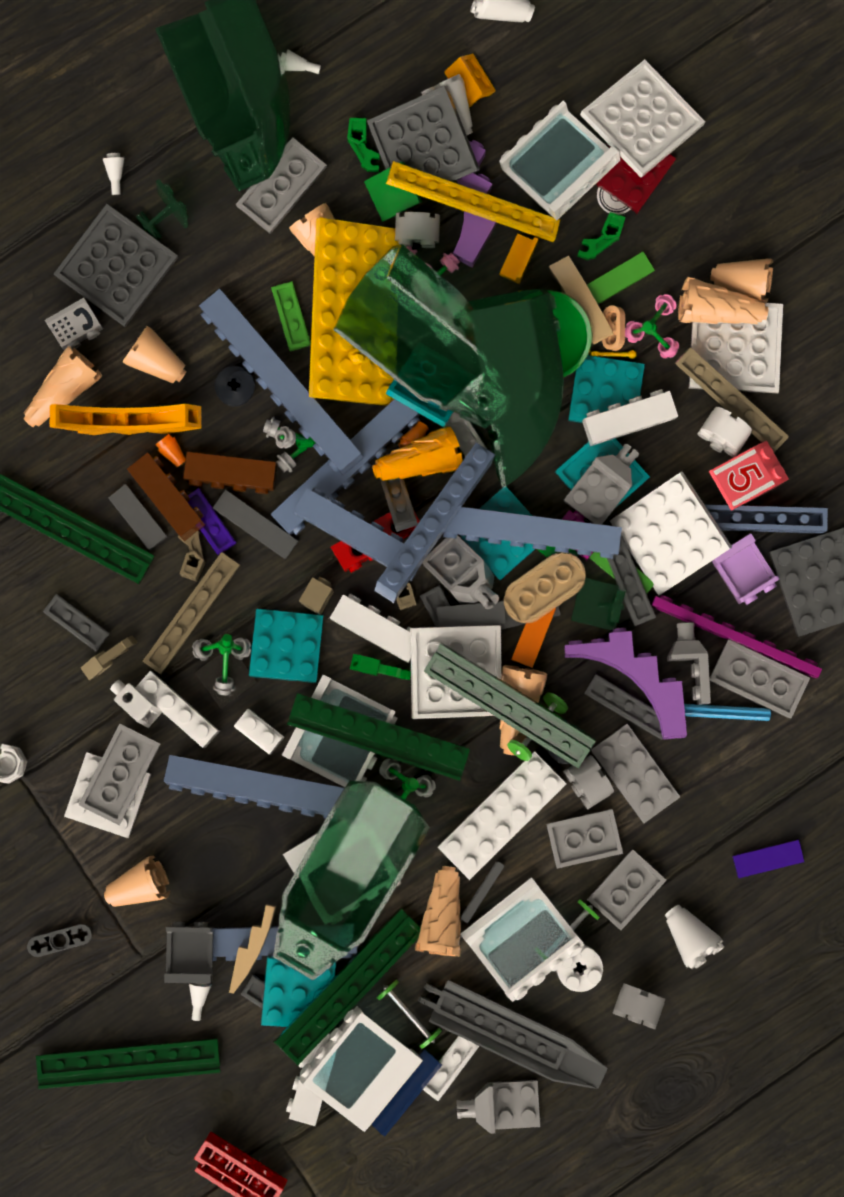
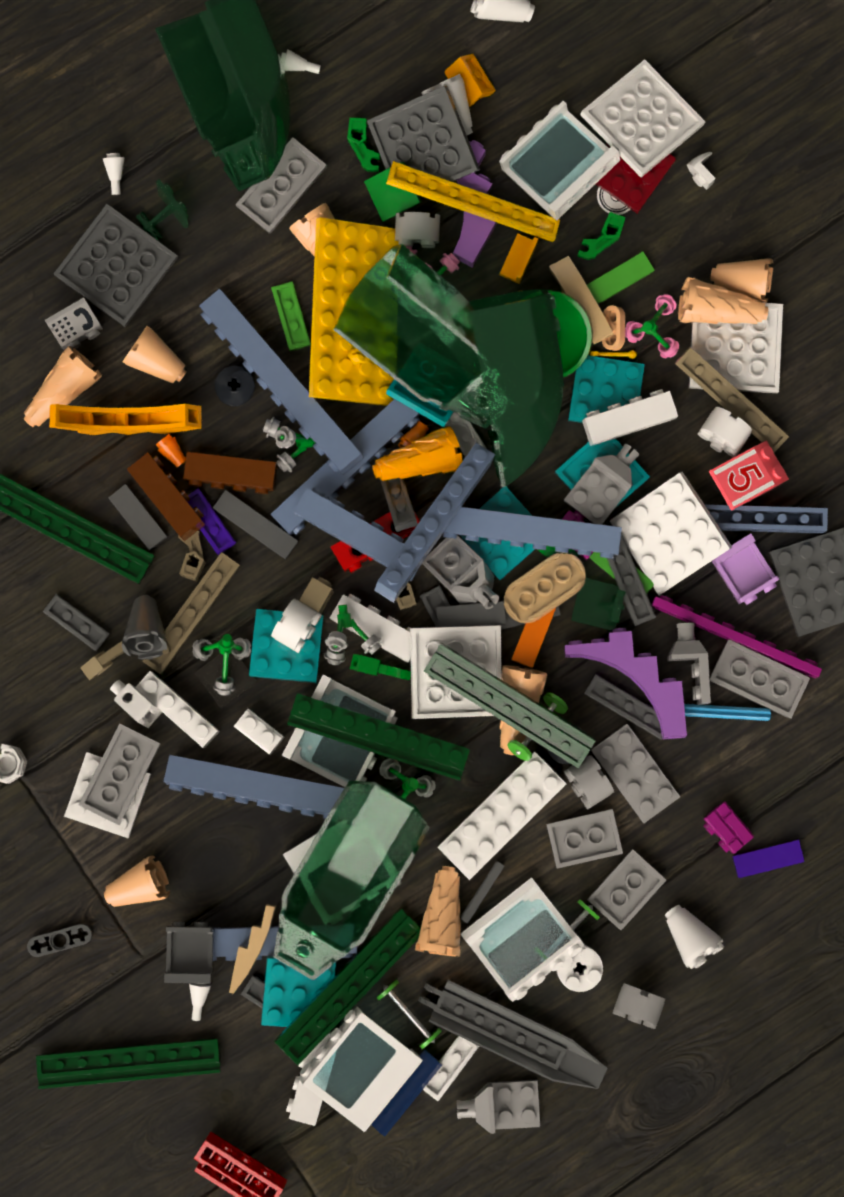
none -> dark grey cone [122,595,167,660]
none -> white brick [271,599,322,653]
none -> light grey plant [324,604,382,665]
none -> white plate [687,152,716,190]
none -> magenta brick [703,801,754,854]

